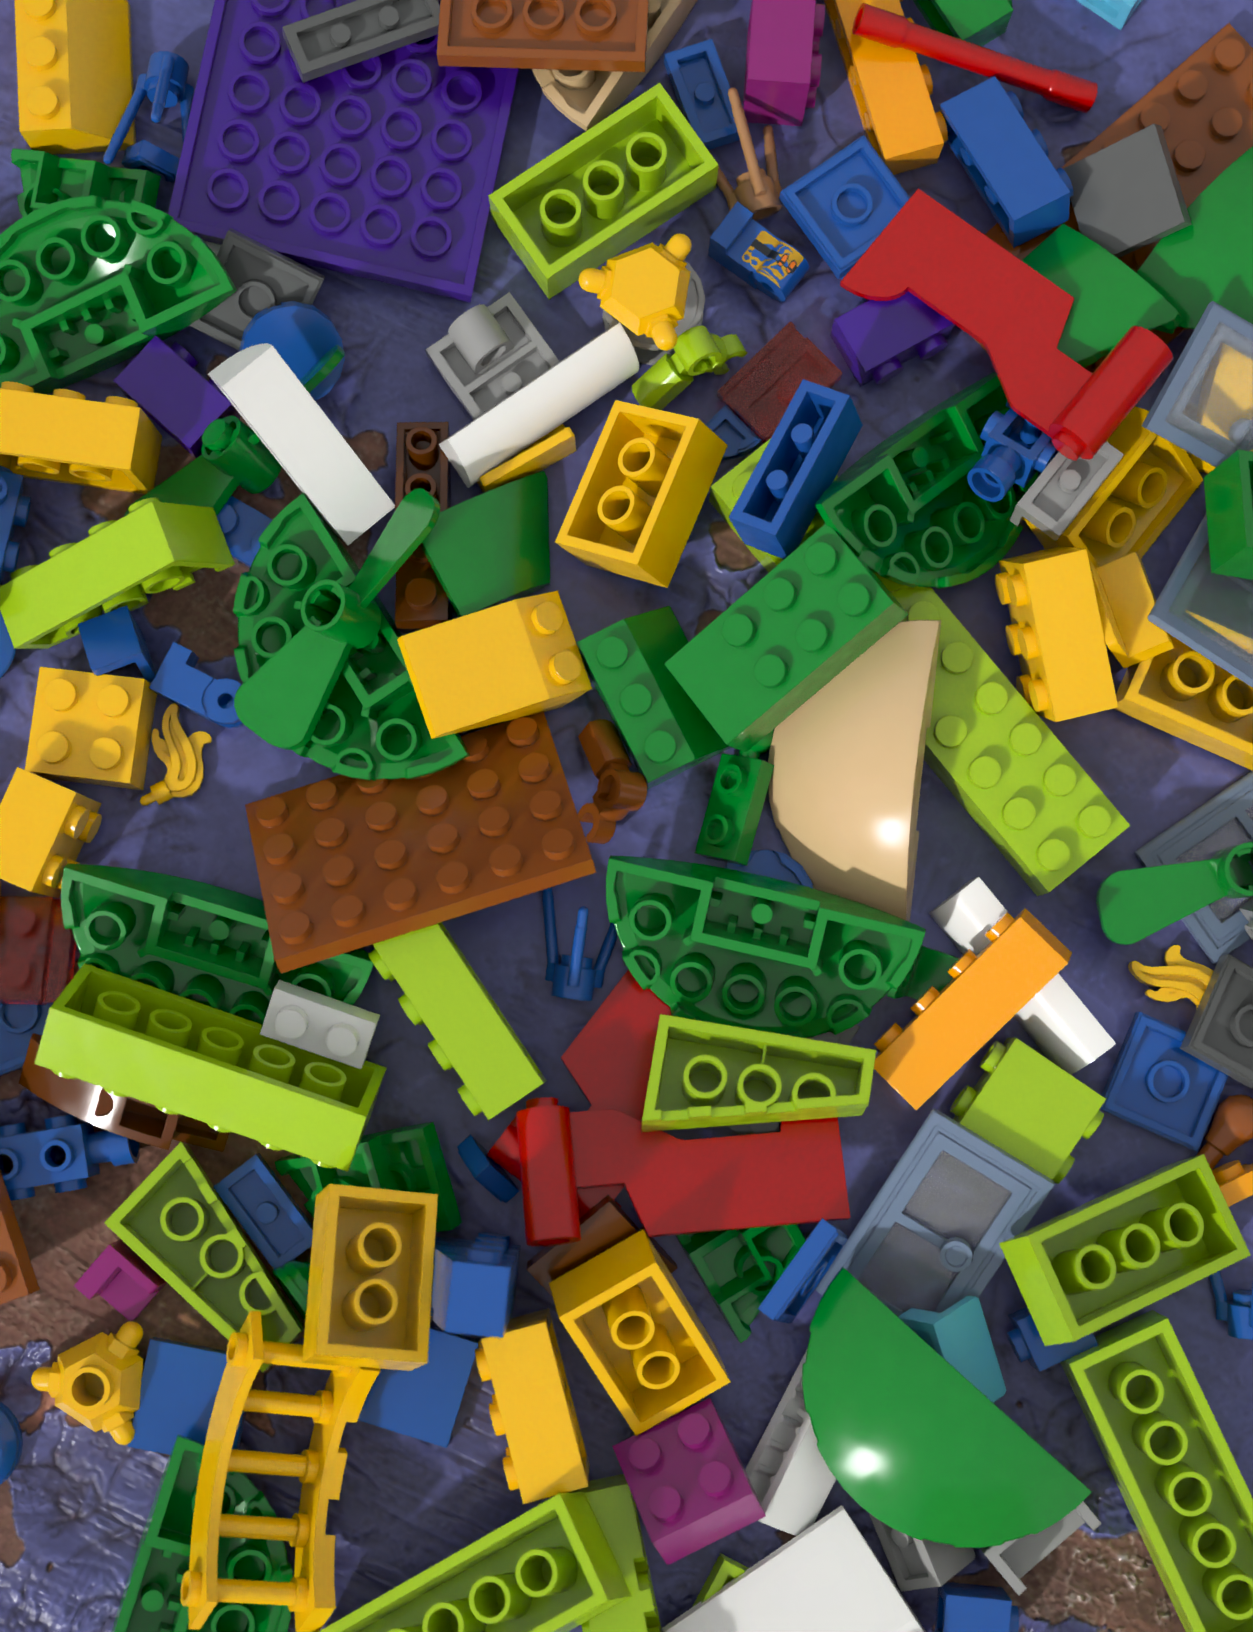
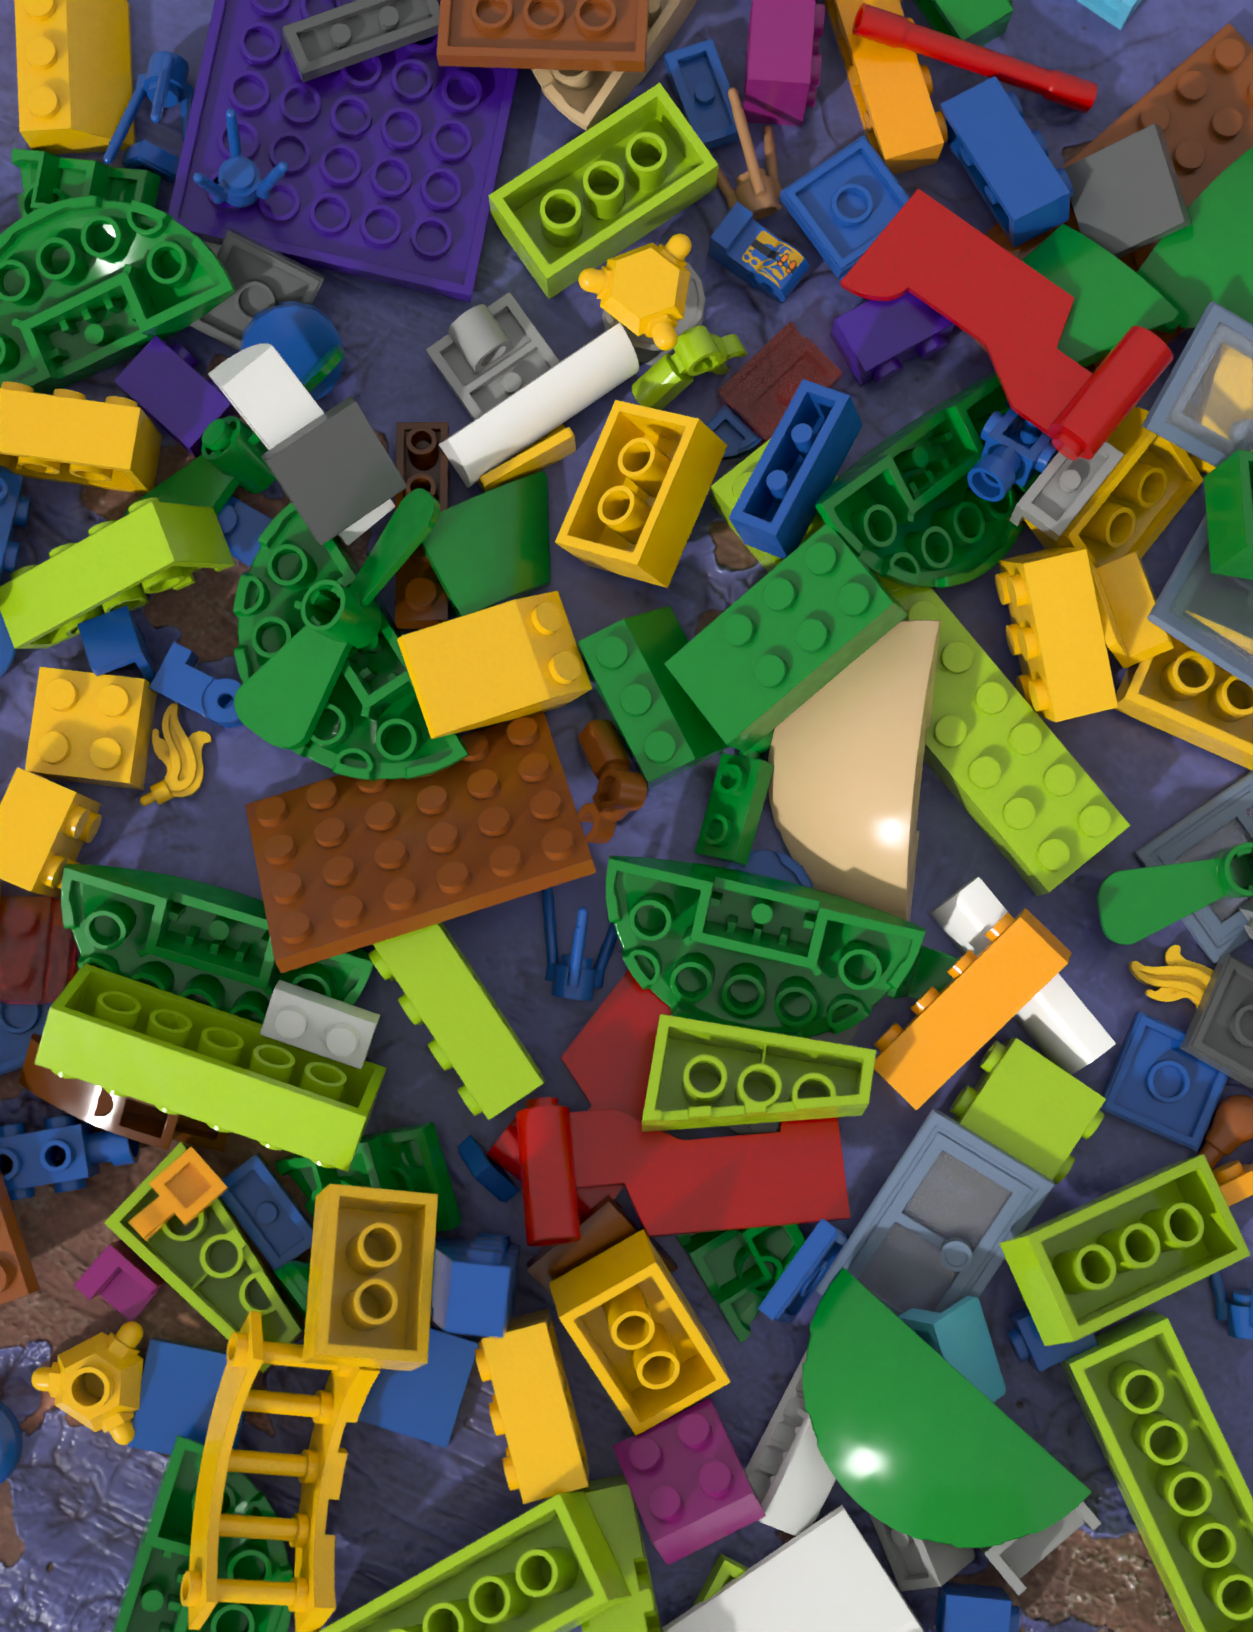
none -> light orange plate [129,1146,228,1241]
none -> blue plant [193,108,288,208]
none -> dark grey tile [261,396,408,545]

